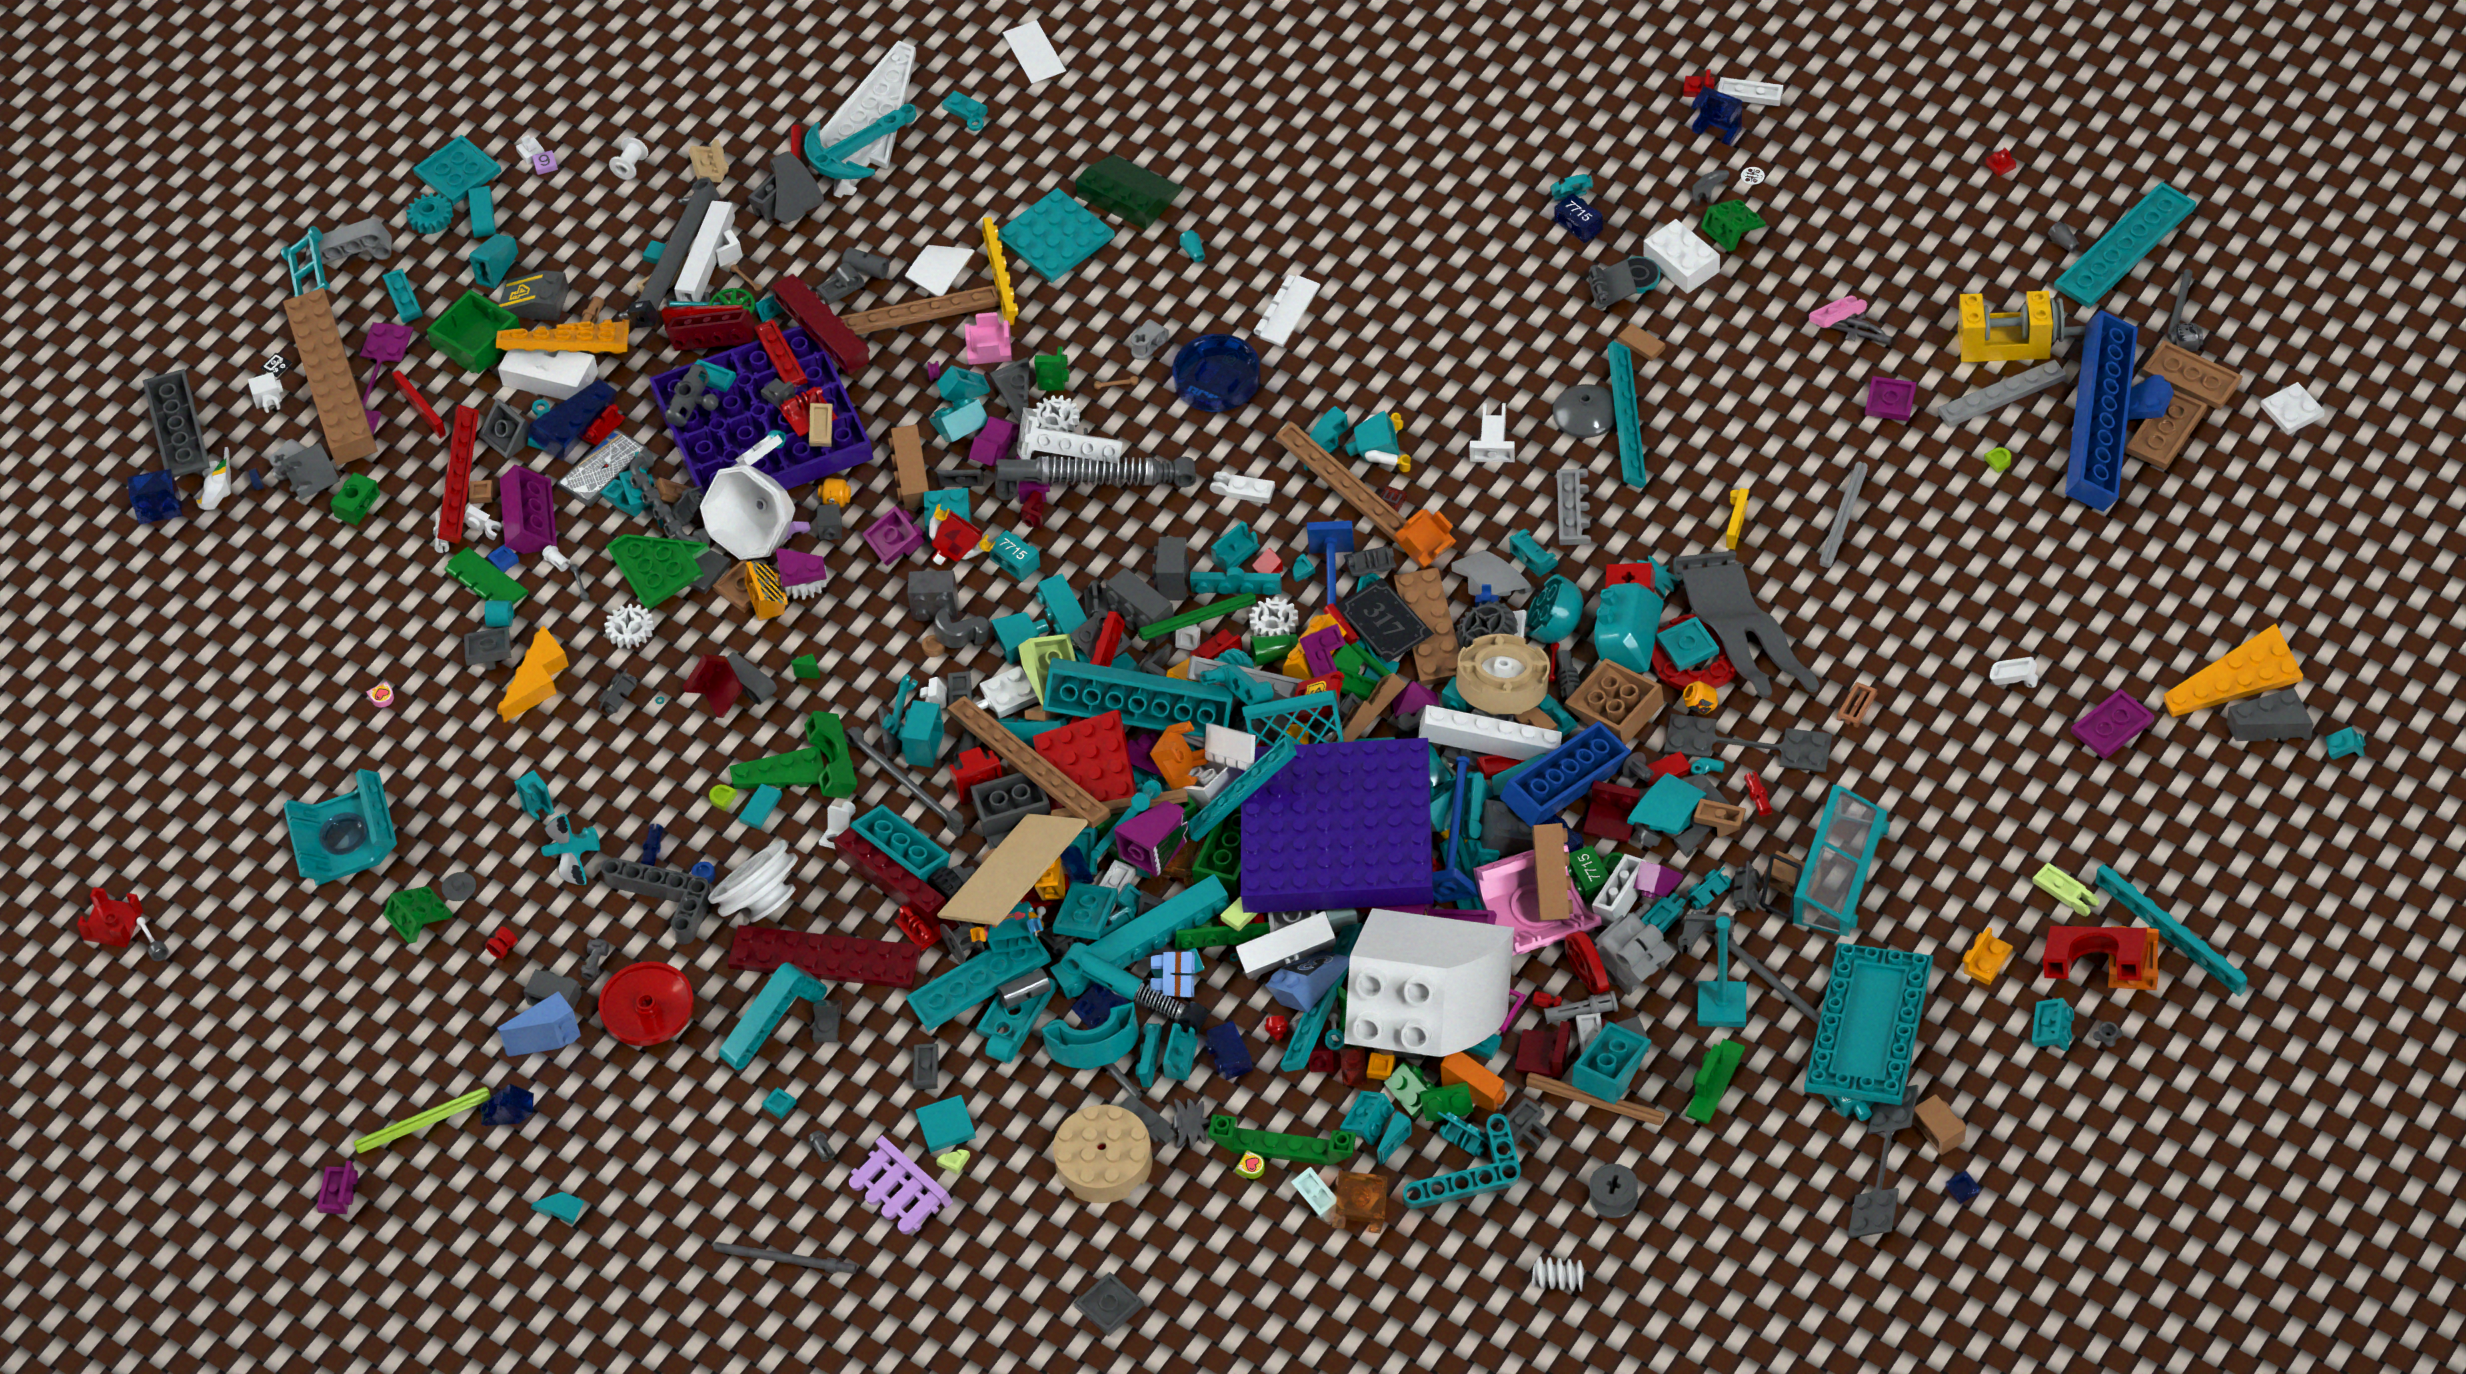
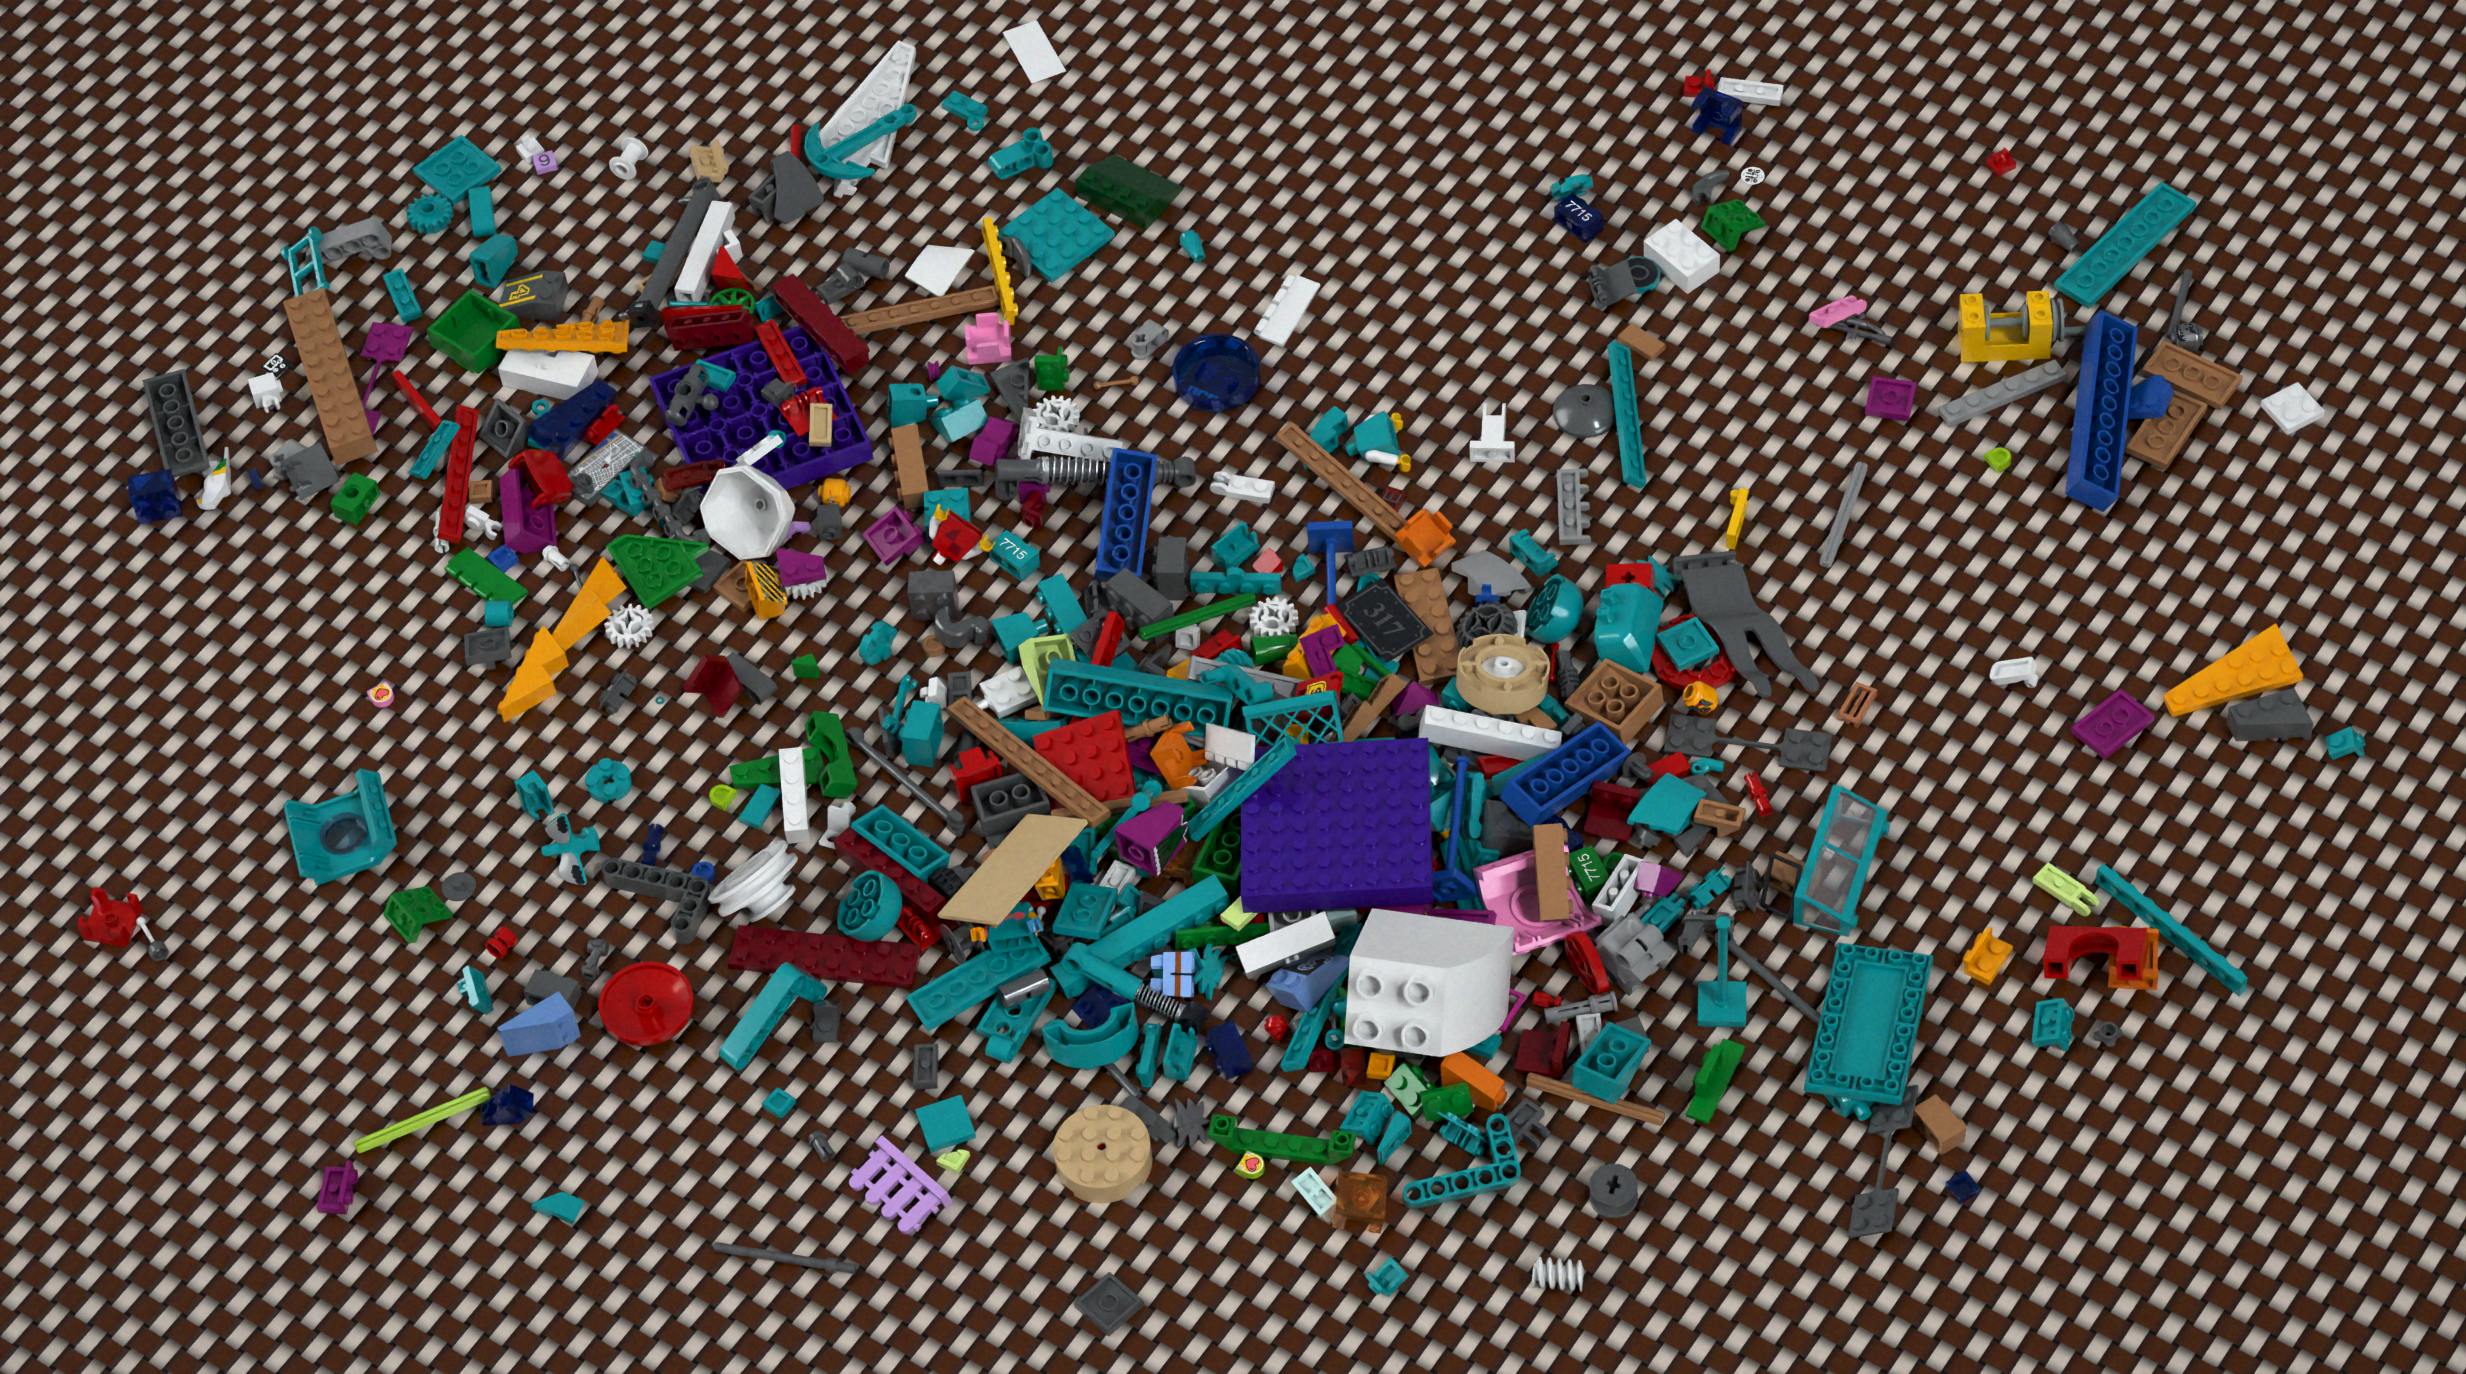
none -> teal tile [409,420,461,480]
none -> teal hinge [457,965,494,1015]
none -> red piece [508,449,574,509]
none -> light orange slope [552,557,627,651]
none -> dark grey plate [570,473,594,495]
none -> teal plate [585,758,632,803]
none -> clear red hinge [663,459,726,492]
none -> red slope [711,246,753,297]
none -> white brick [779,747,811,844]
none -> teal cylinder [837,870,902,942]
none -> teal plate [859,621,898,665]
none -> teal torso [887,384,939,428]
none -> teal piece [988,128,1054,180]
none -> dark grey piece [1000,236,1032,278]
none -> blue brick [1093,447,1157,582]
none -> medium nougat pin [1124,714,1173,743]
none -> teal piece [1192,944,1229,1001]
none -> teal hinge [1332,997,1347,1019]
none -> teal bracket [1365,1257,1409,1297]
none -> dark grey bracket [1561,712,1588,741]

